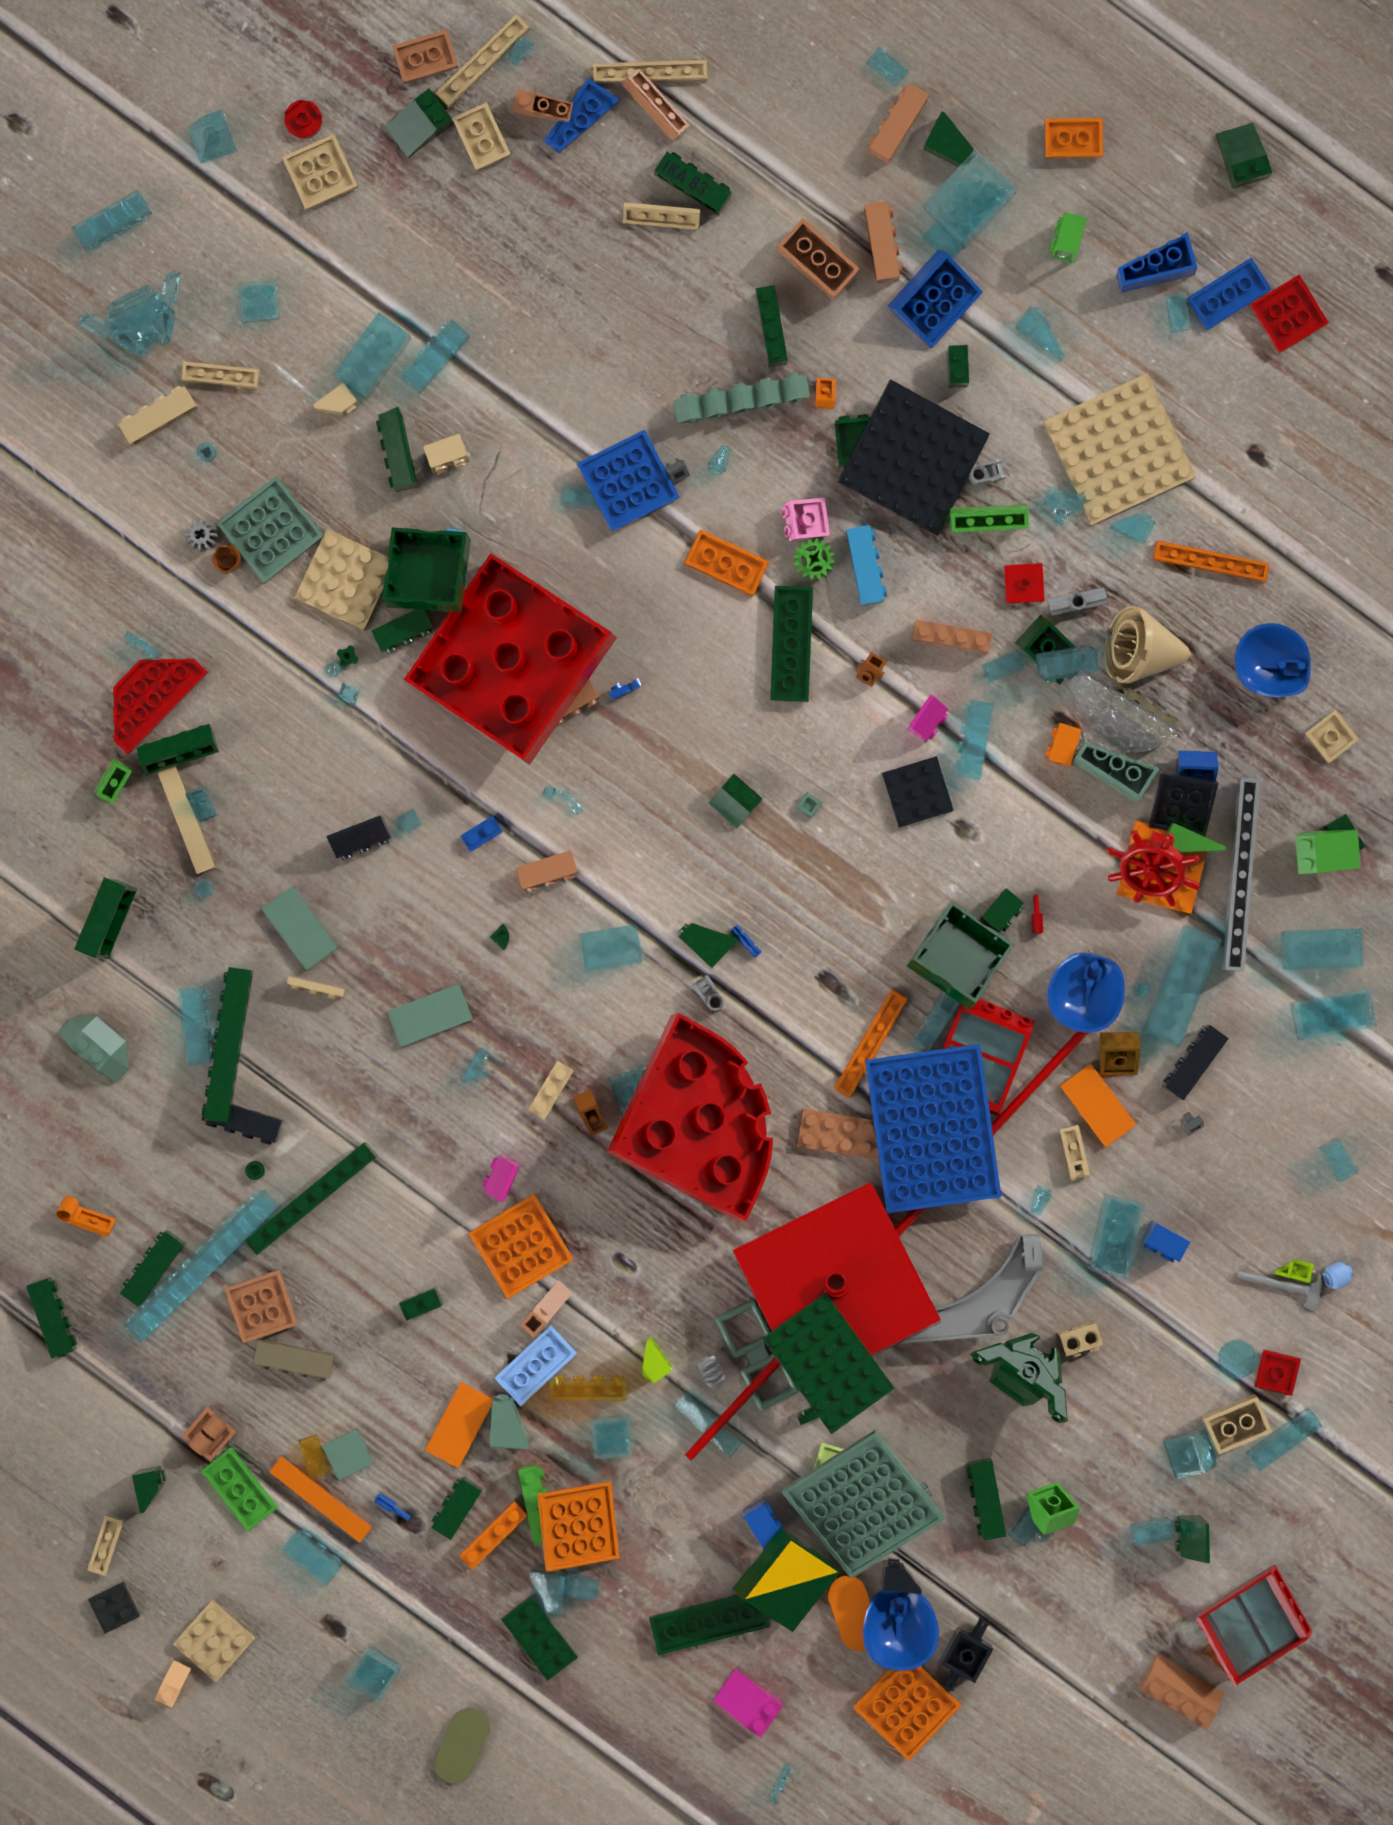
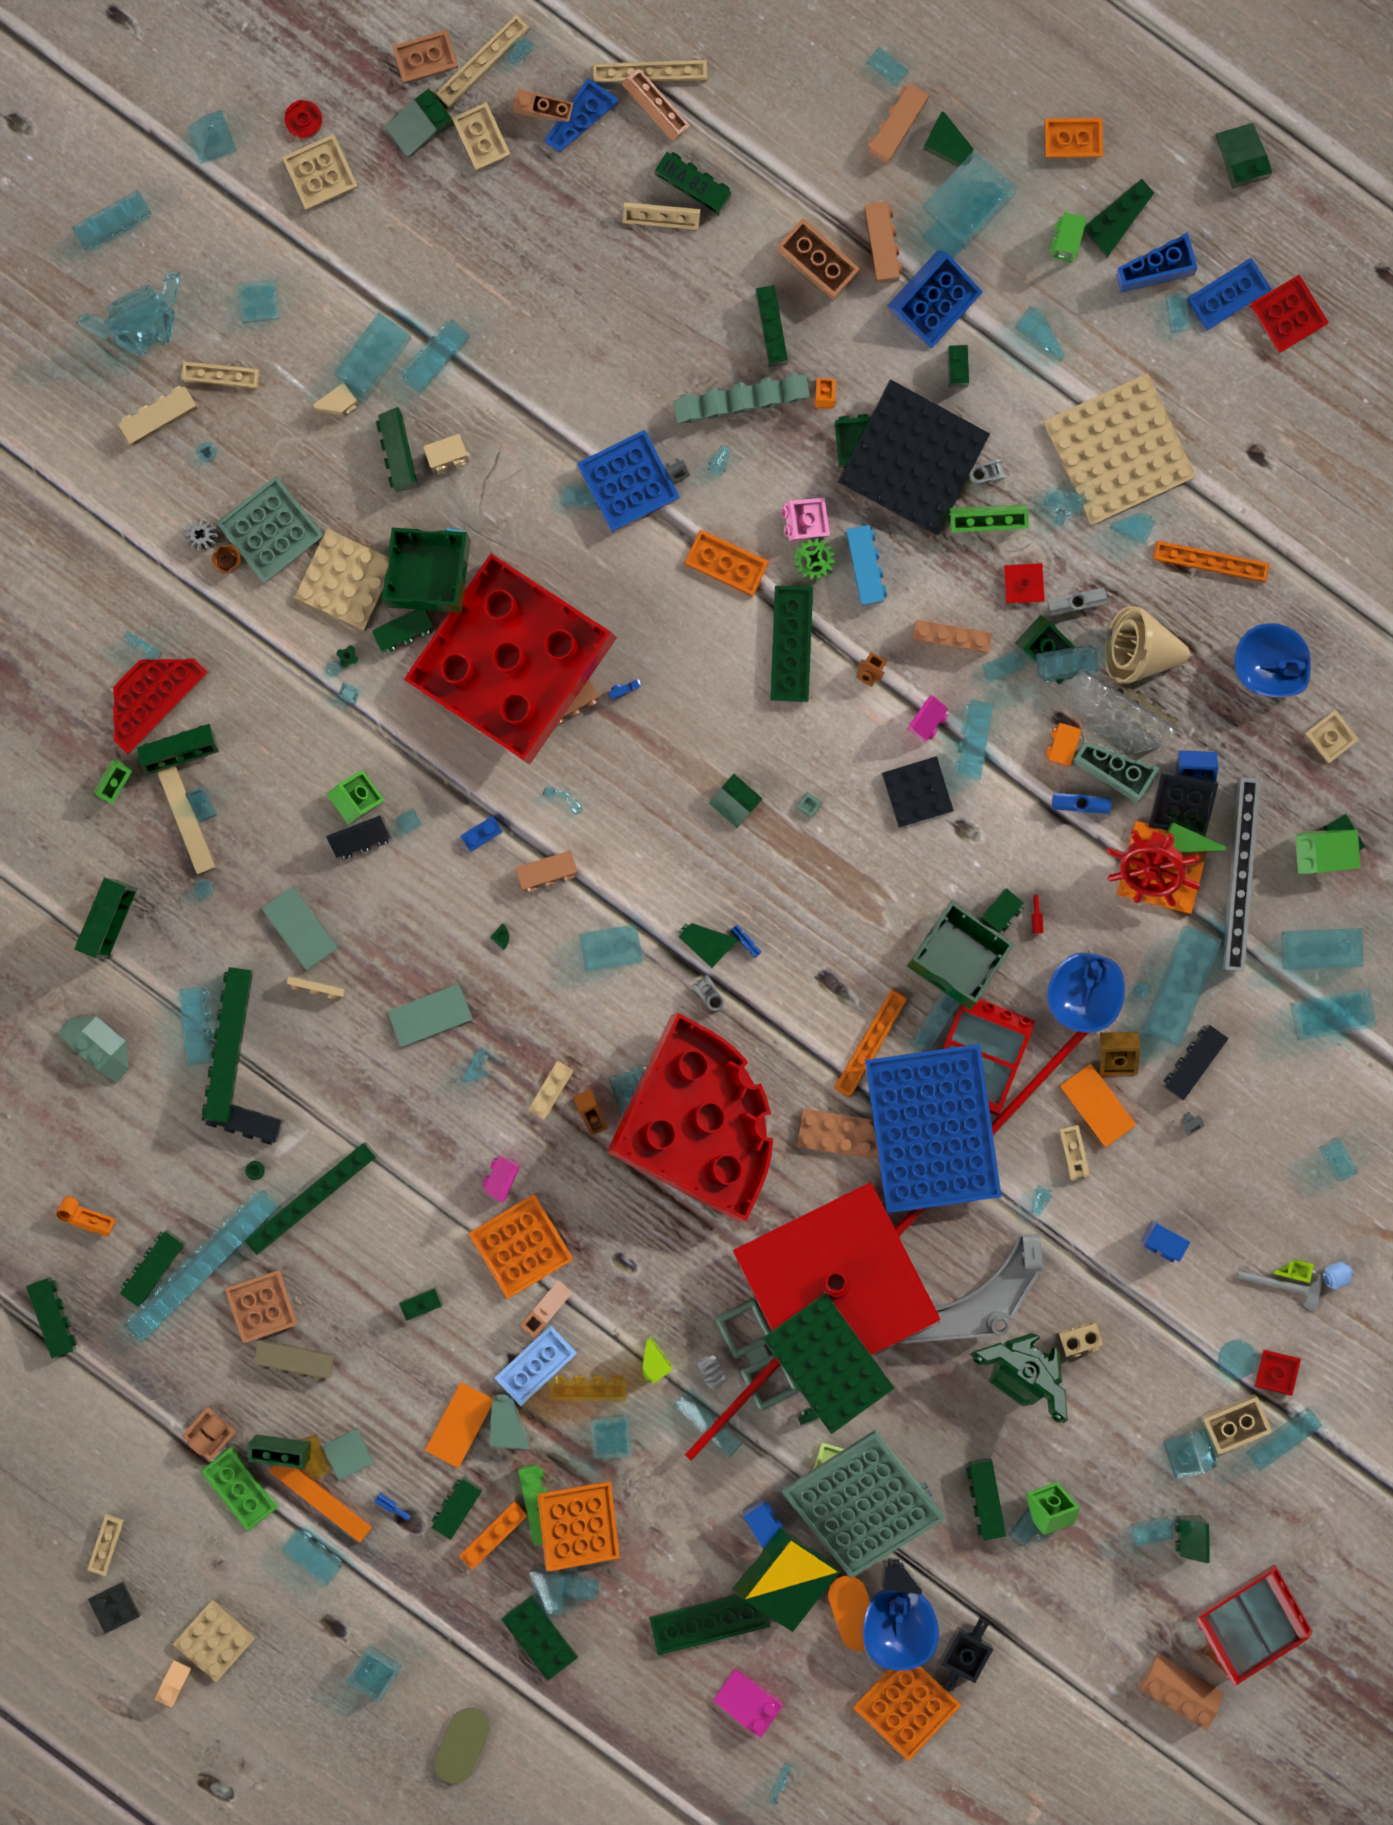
dark green slope [132,1465,166,1514] -> none
clear light blue brick [1088,1194,1145,1279] -> none
none -> dark green brick [248,1434,311,1469]
none -> bright green slope [326,770,385,825]
none -> blue piece [1051,793,1111,815]
none -> dark green wing [1084,179,1154,258]

